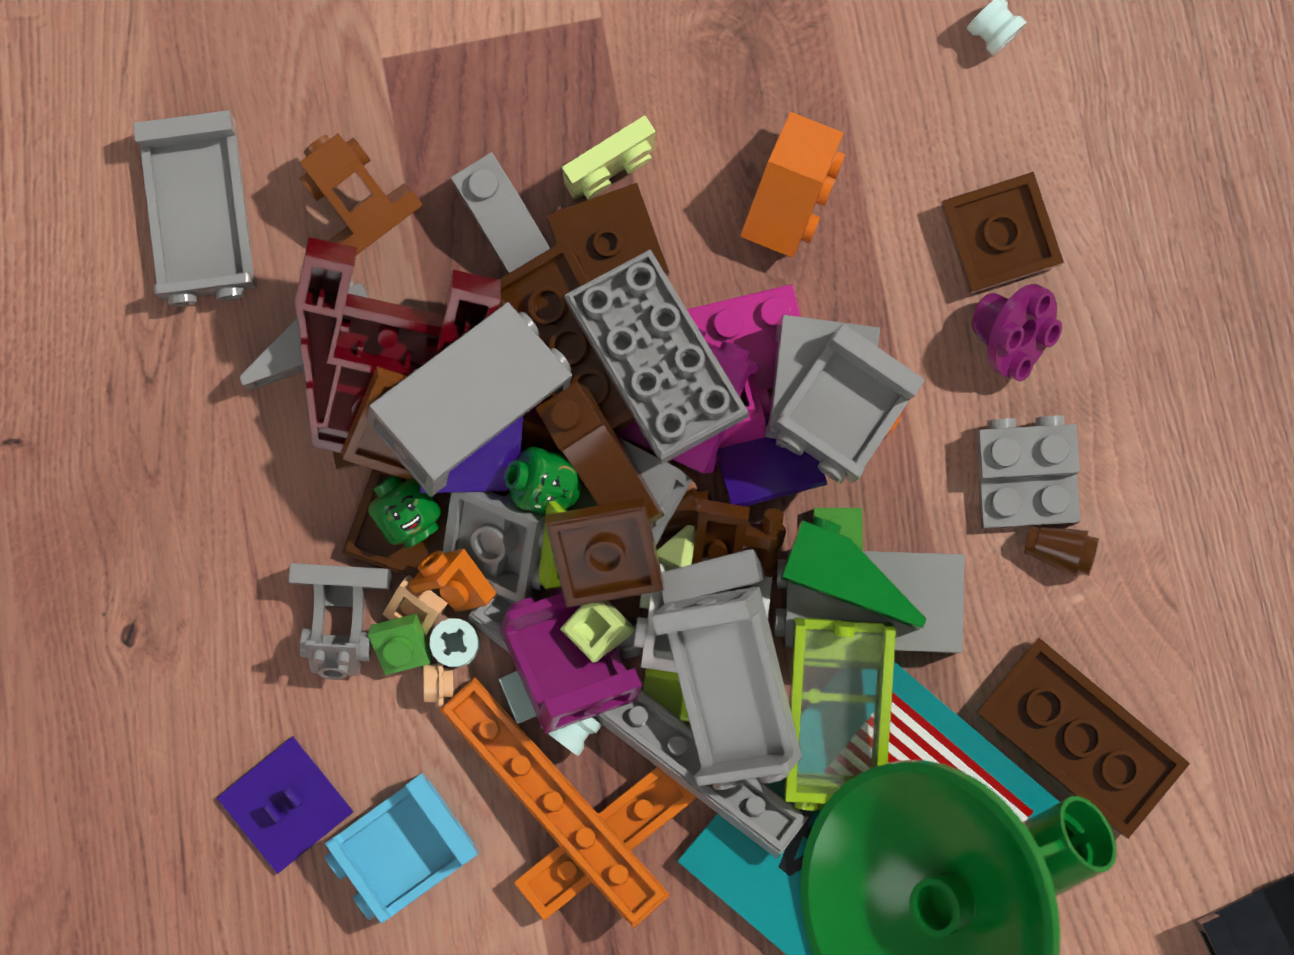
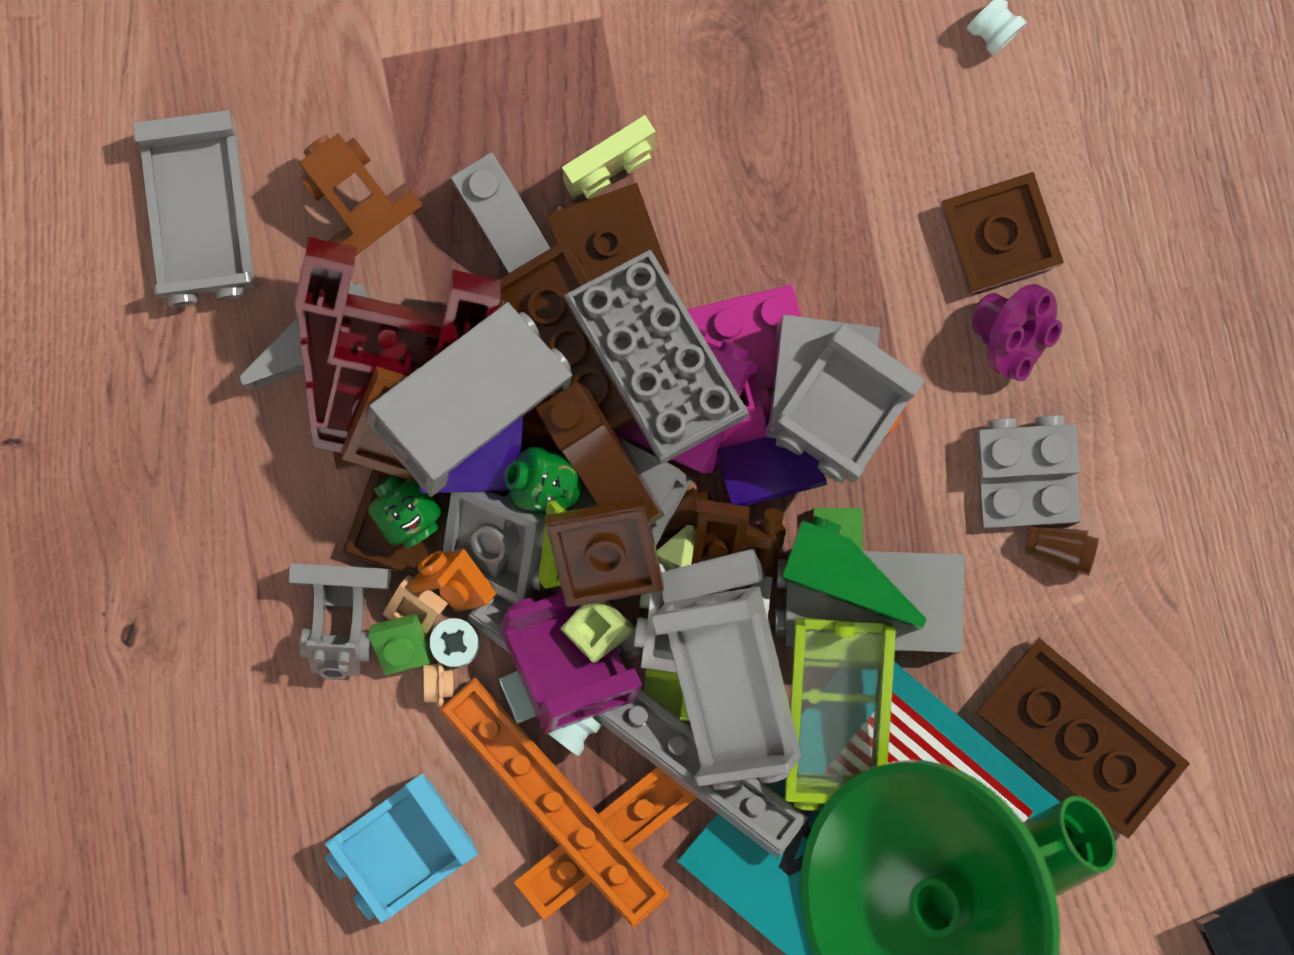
dark purple piece [217,736,354,874] -> none
orange brick [740,111,846,258] -> none

